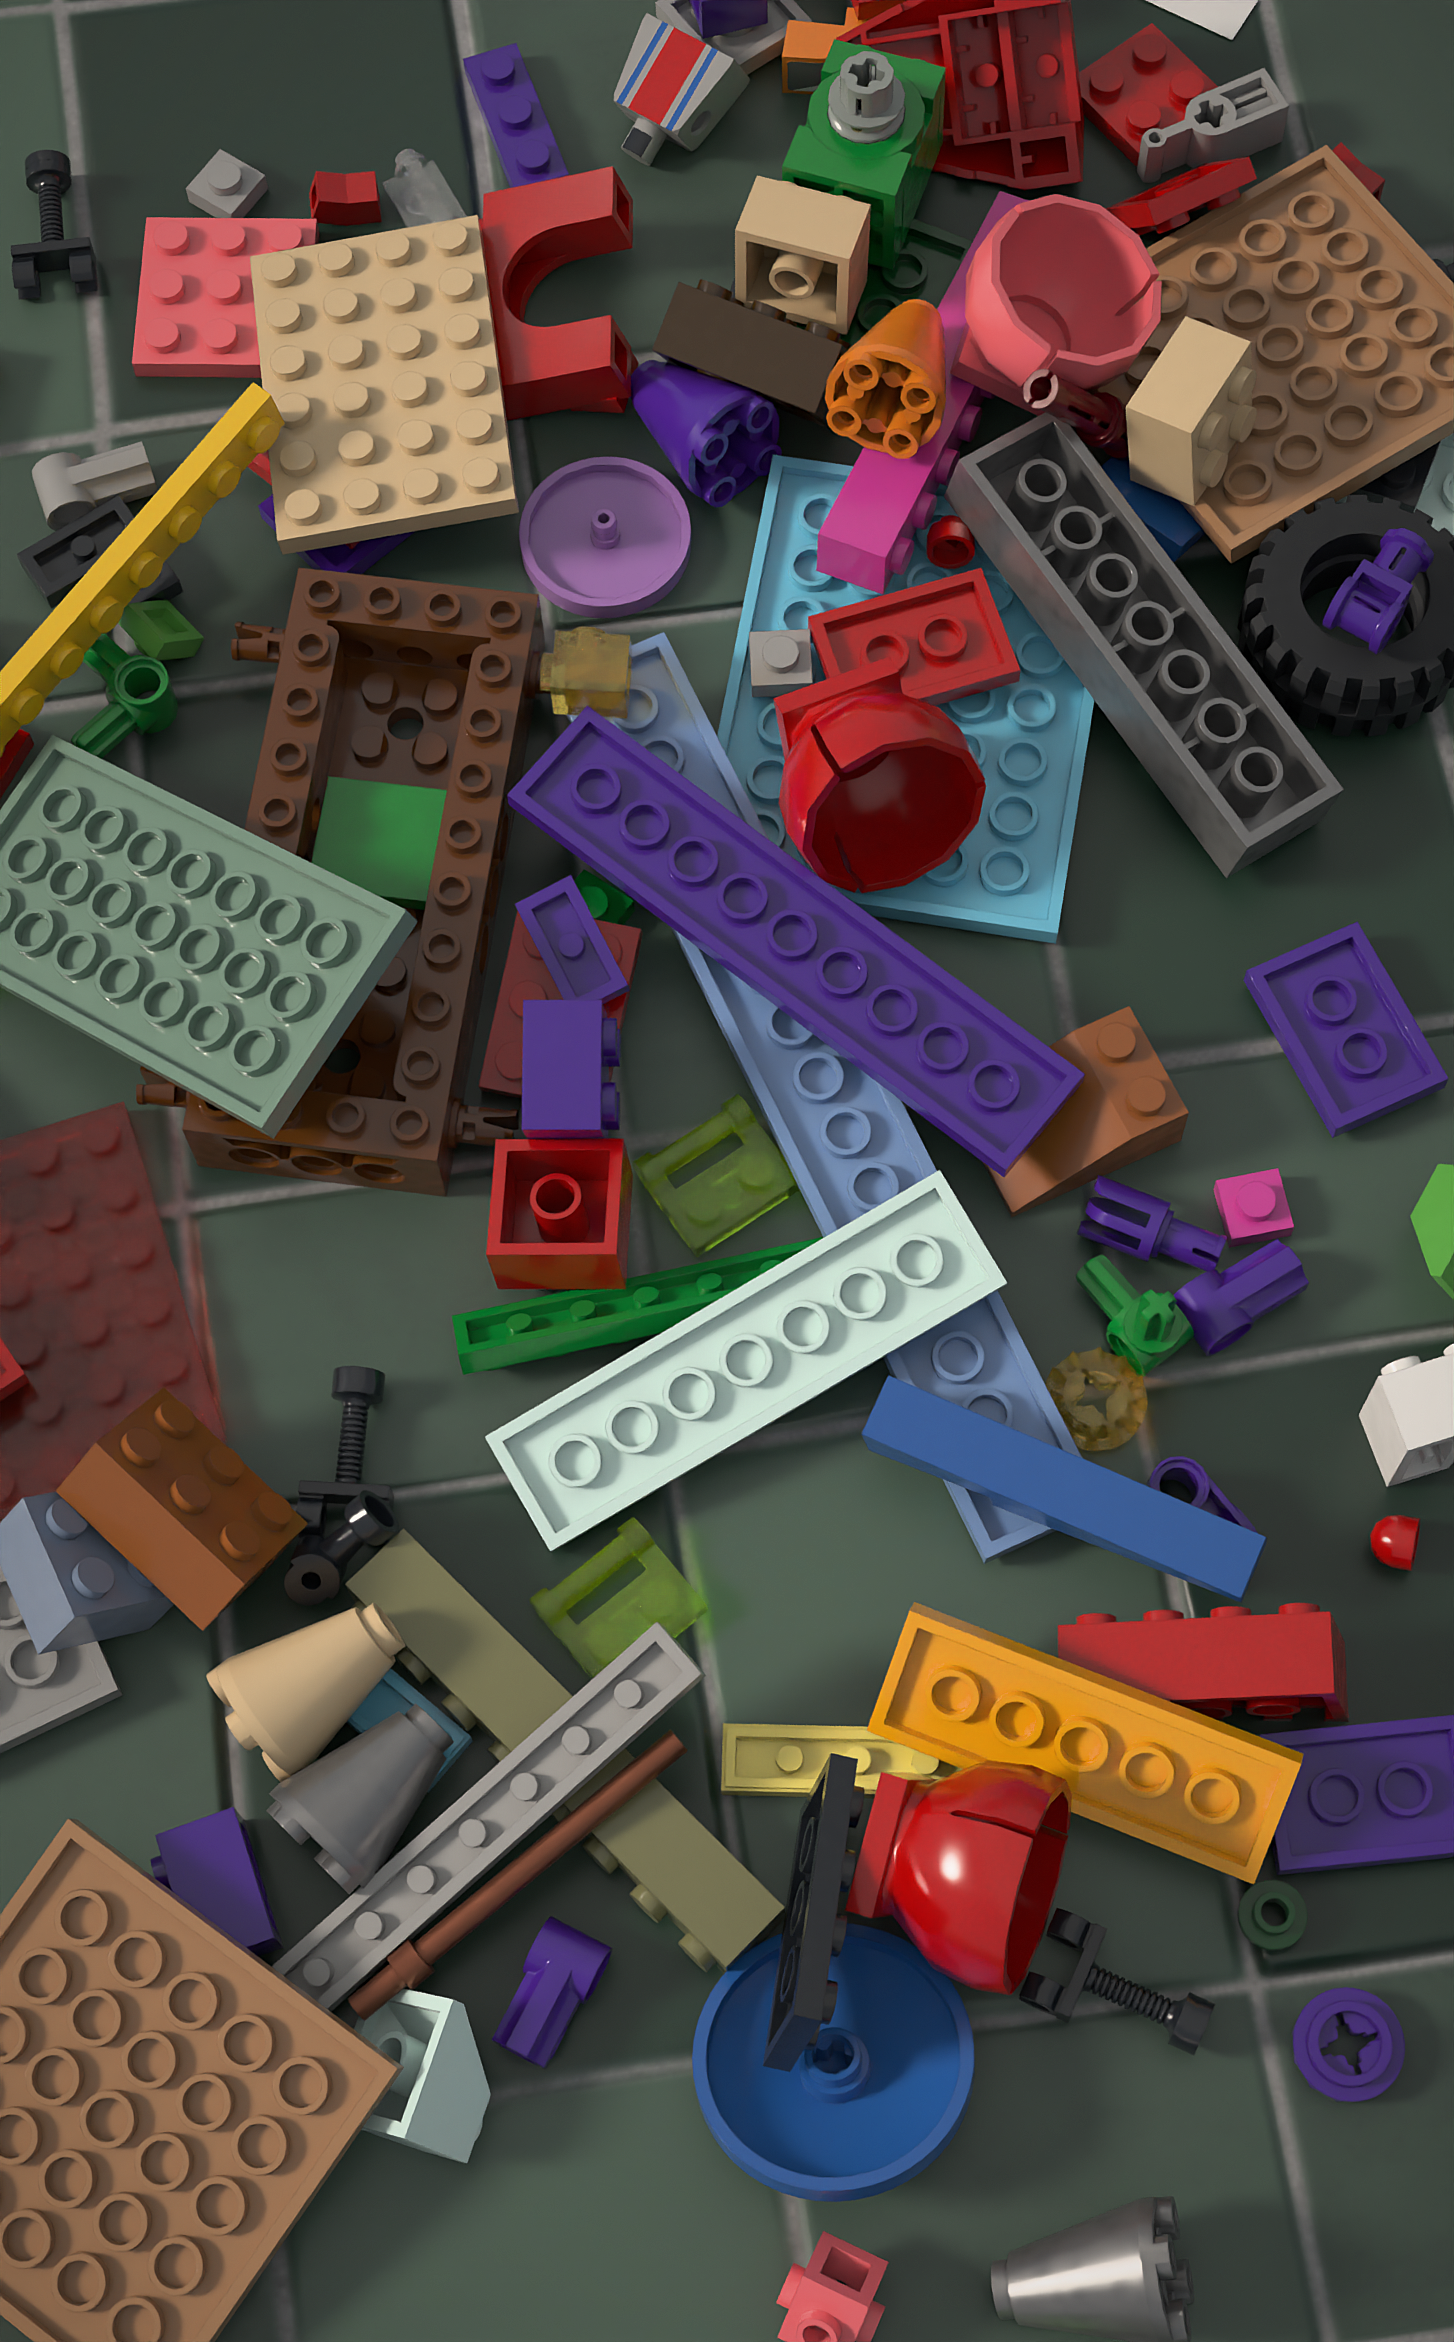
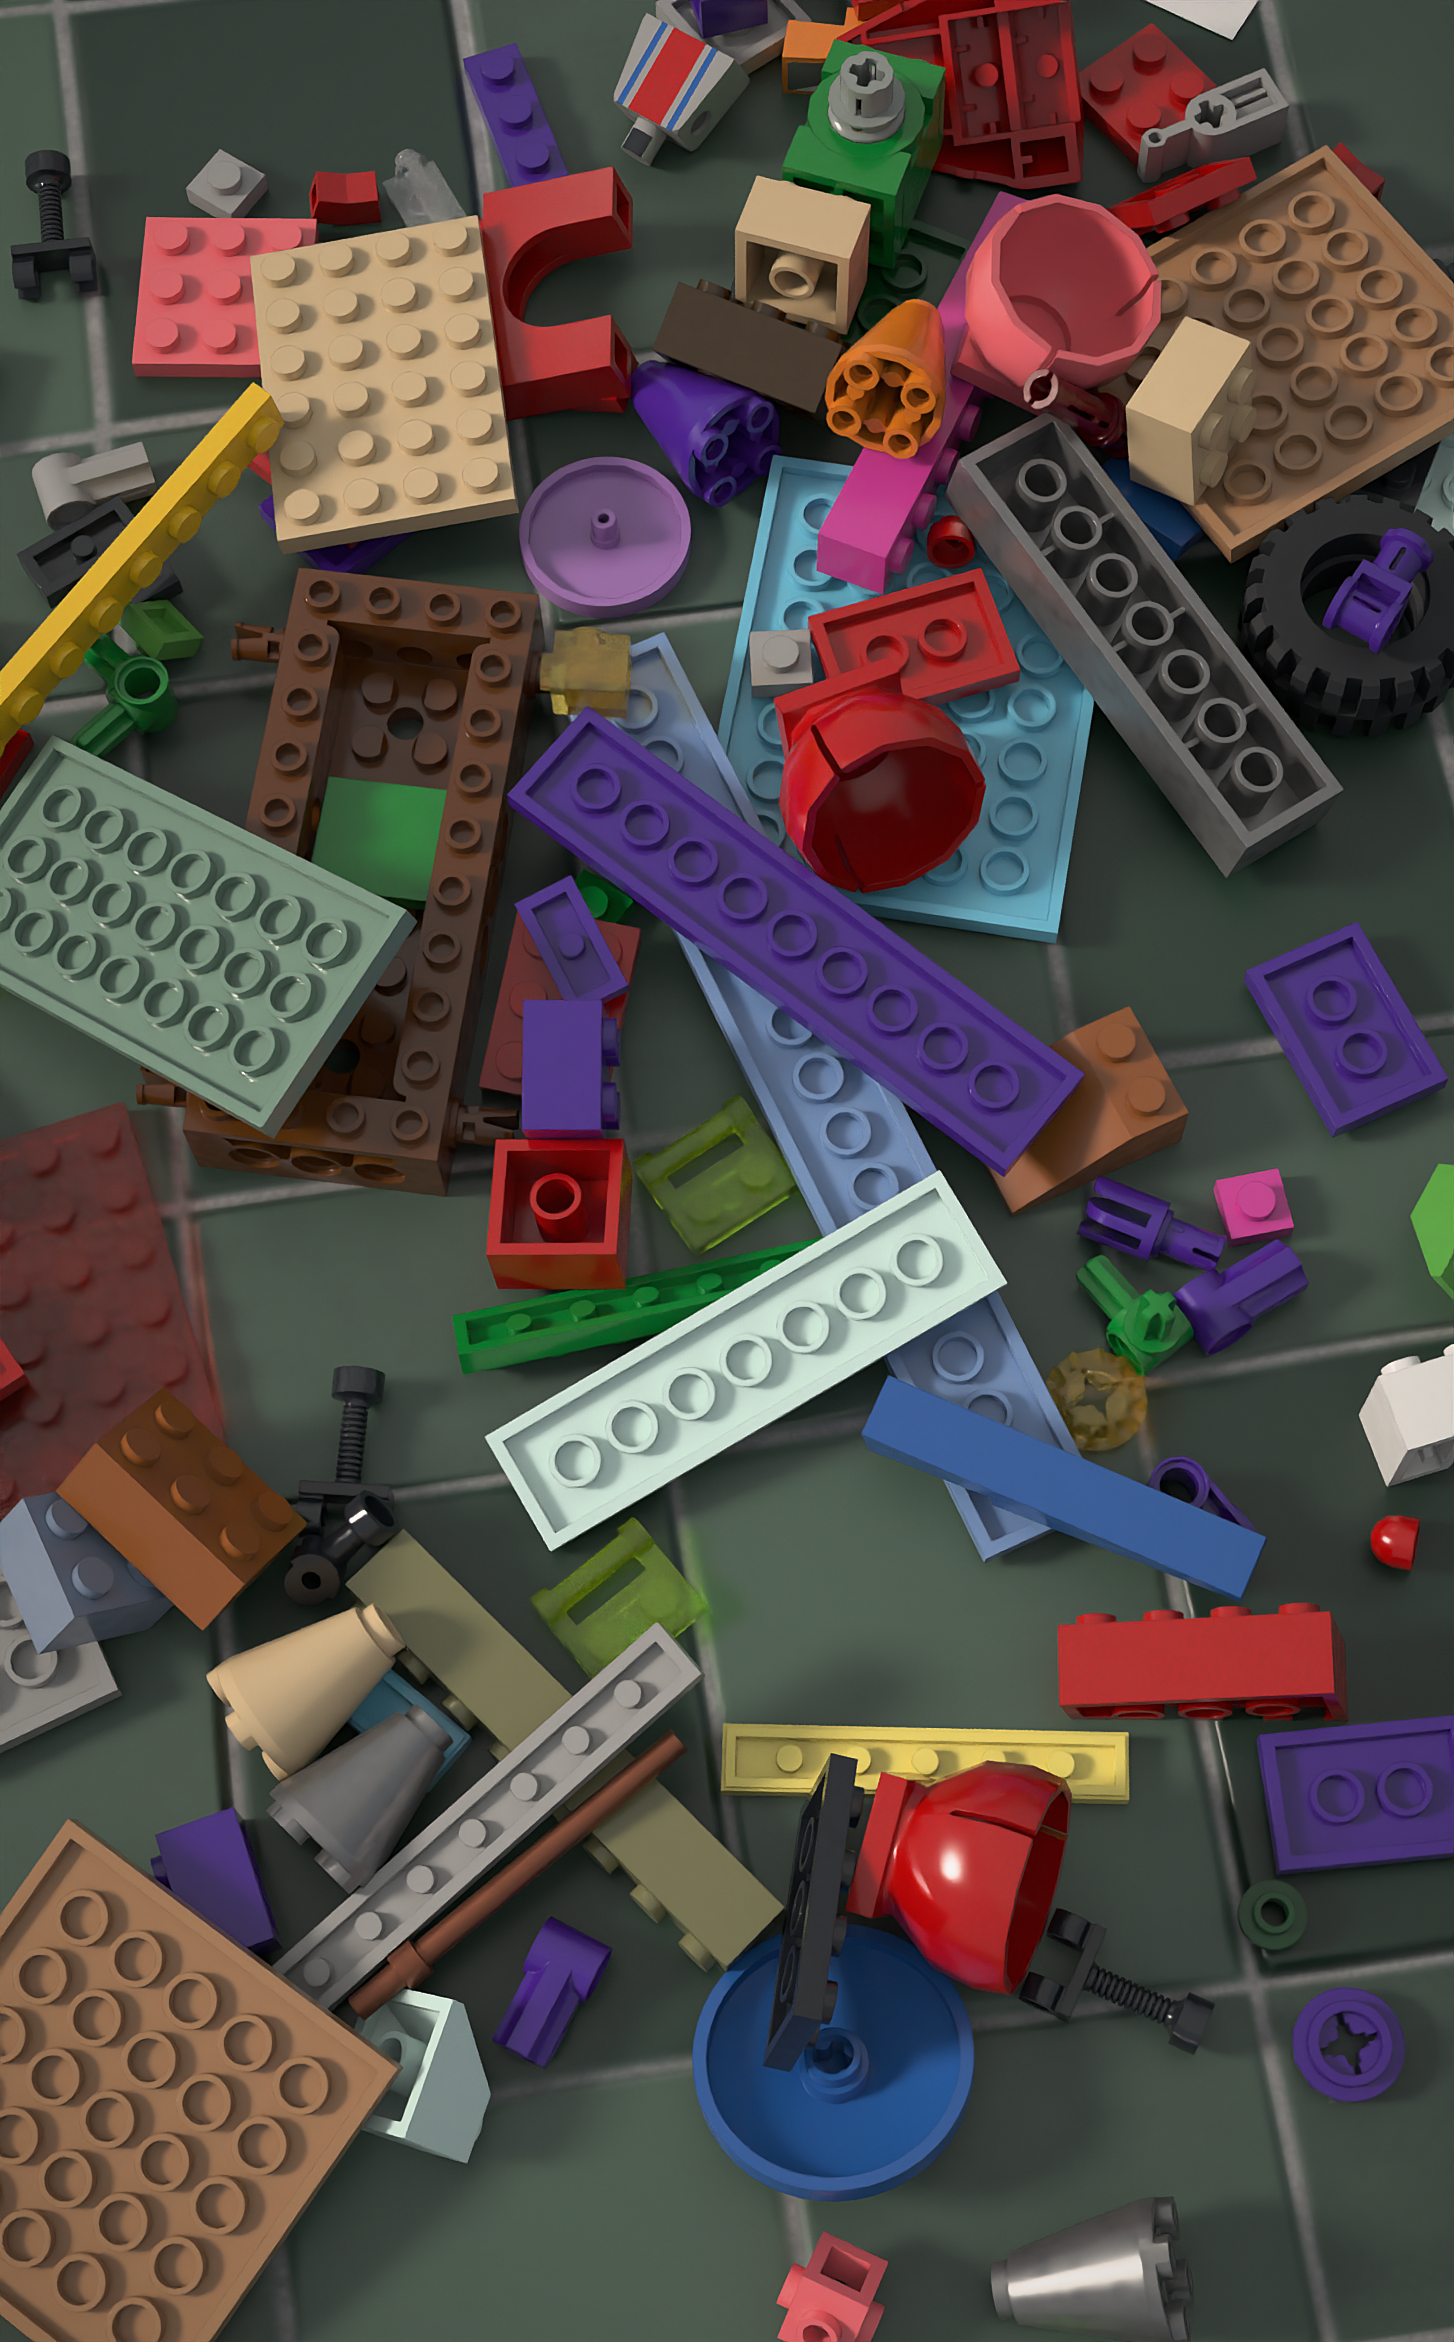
light orange plate [867,1602,1303,1884] -> none

